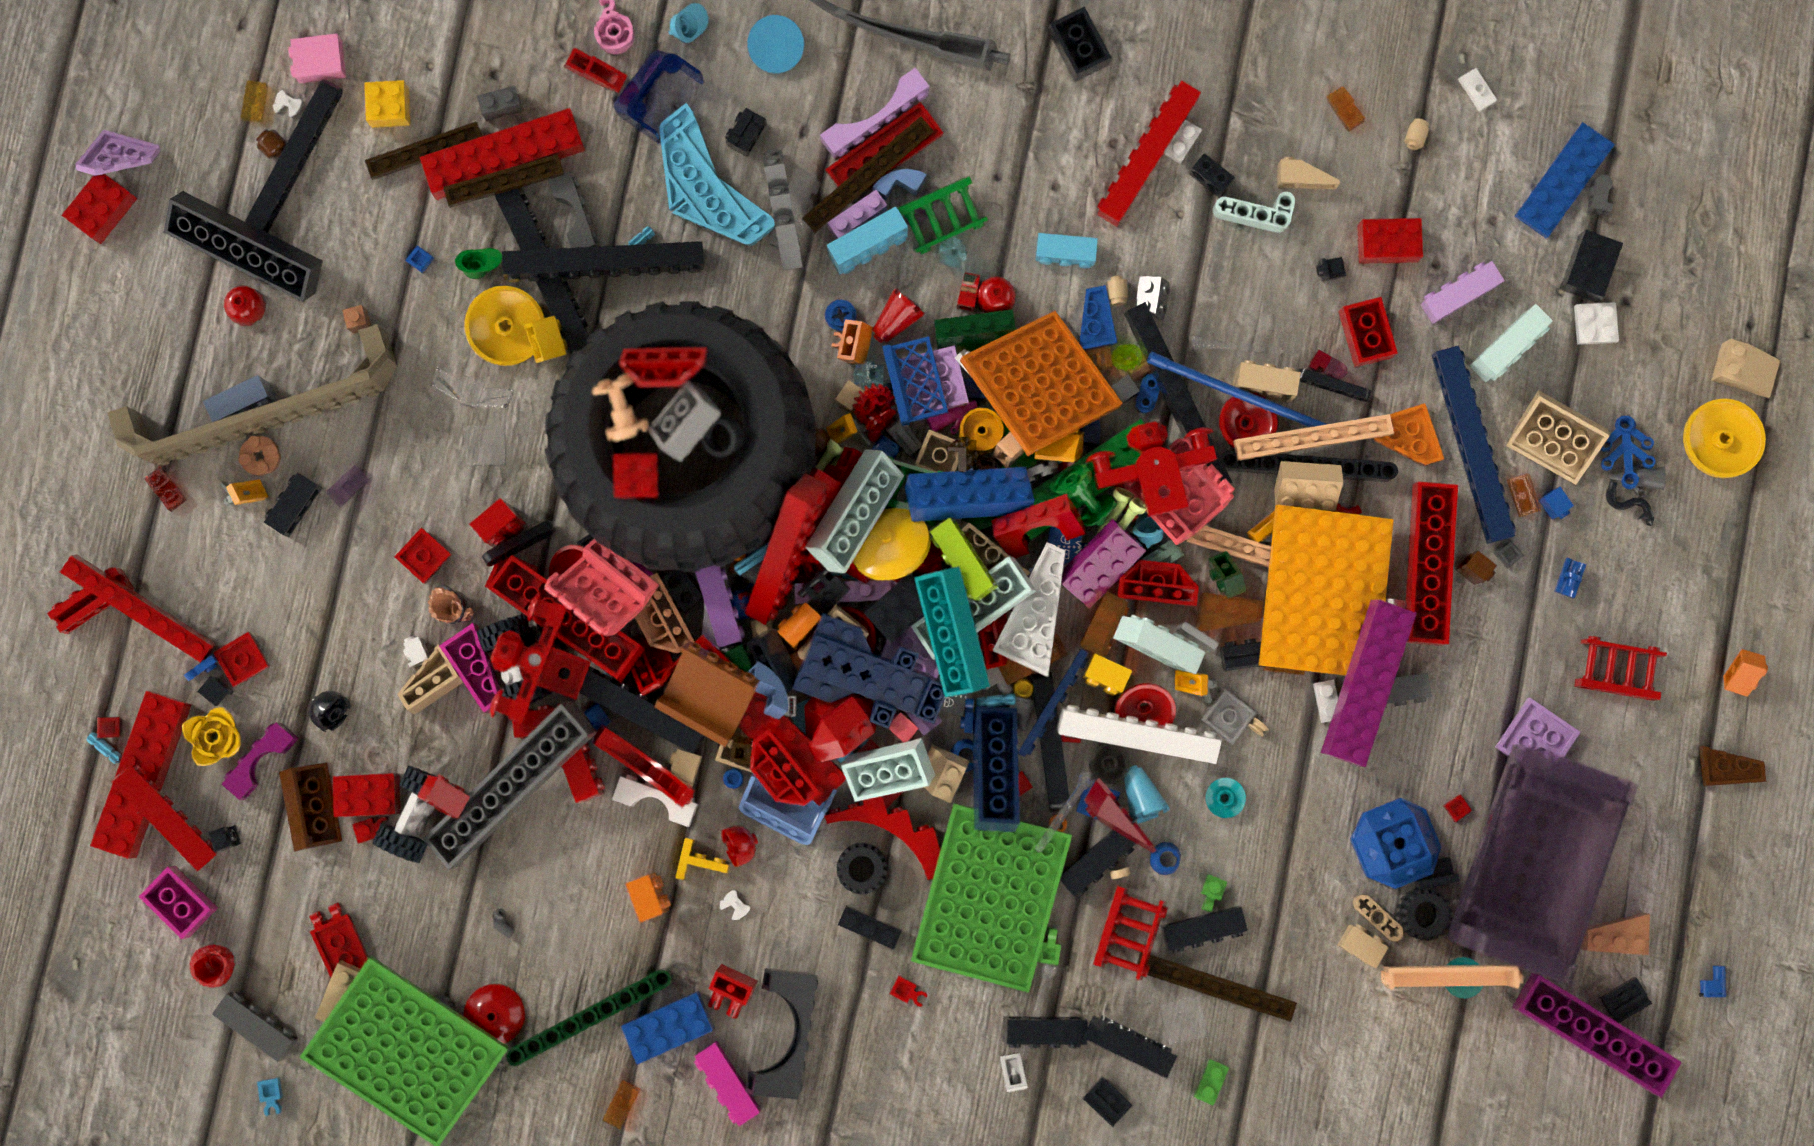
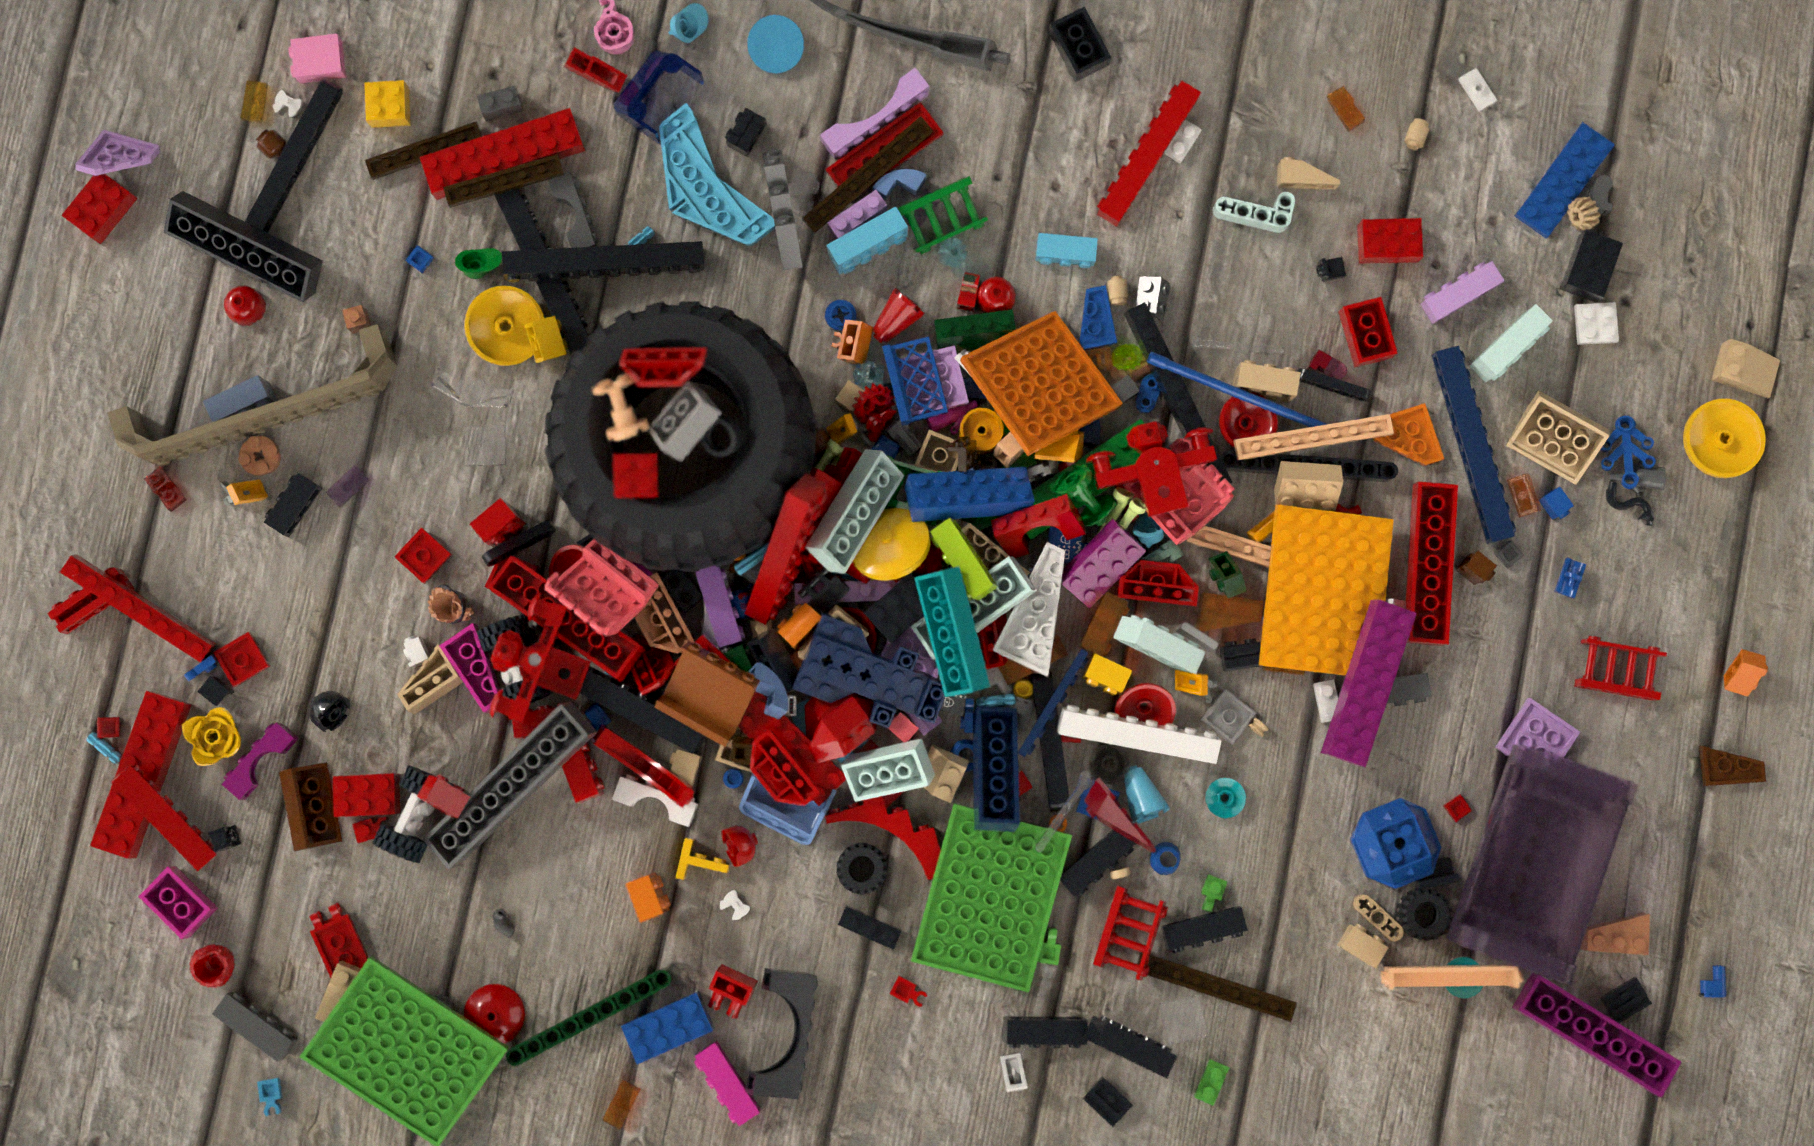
black brick [1189,153,1235,198] -> none
none -> tan gear [1567,197,1601,231]

